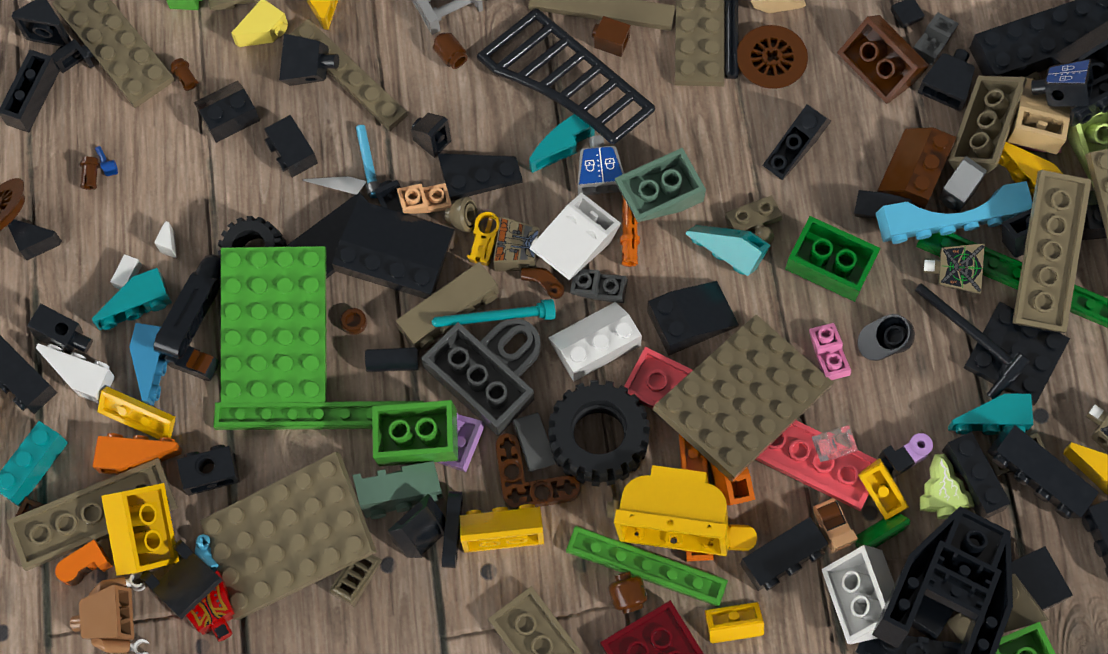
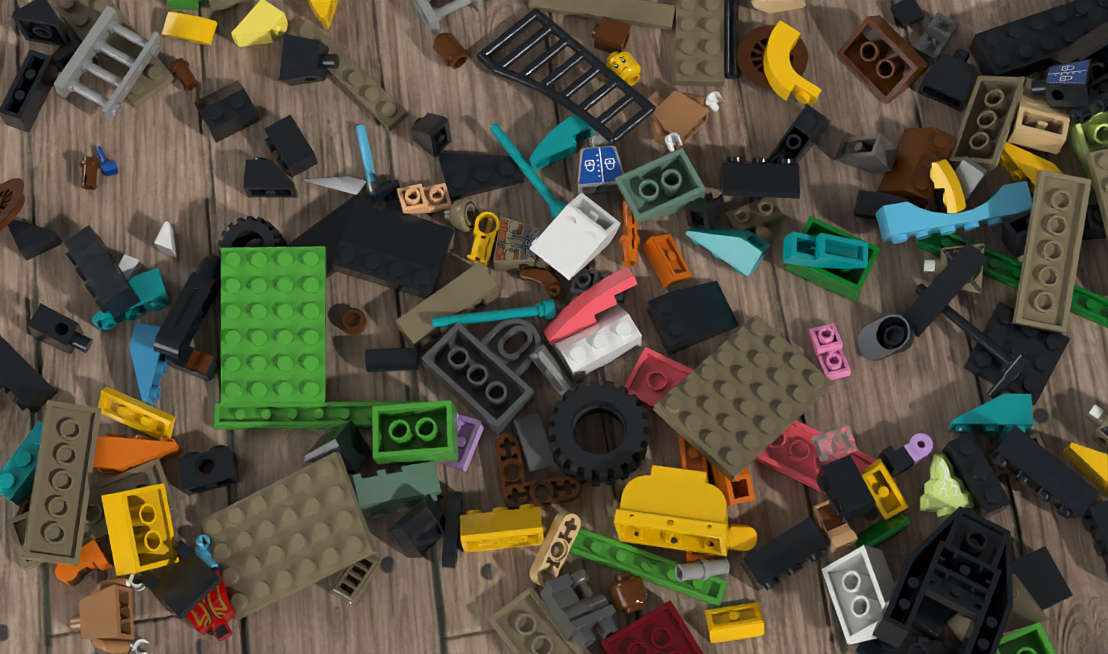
white slope [36,343,115,403] -> none
none -> dark tan plate [22,400,101,566]
none -> light grey fence [54,5,162,122]
none -> black brick [64,225,141,319]
none -> yellow slope [162,12,217,45]
none -> black slope [243,157,298,198]
none -> black slope [304,420,371,475]
none -> teal piece [490,123,567,219]
none -> light grey slope [529,344,575,396]
none -> tan beam [530,511,581,587]
none -> dark grey hips [540,569,617,649]
none -> coral slope [543,266,637,345]
none -> yellow head [606,51,641,86]
none -> orange slope [642,233,692,288]
none -> medium nougat torso [648,90,724,152]
none -> light grey pin [675,557,730,582]
none -> black piece [685,192,724,230]
none -> black slope [720,156,800,199]
none -> yellow arch [763,20,822,107]
none -> teal slope [783,231,868,269]
none -> black brick [817,455,875,523]
none -> flat silver slope [835,134,899,173]
none -> black tile [903,242,989,337]
none -> yellow slope [930,159,966,213]

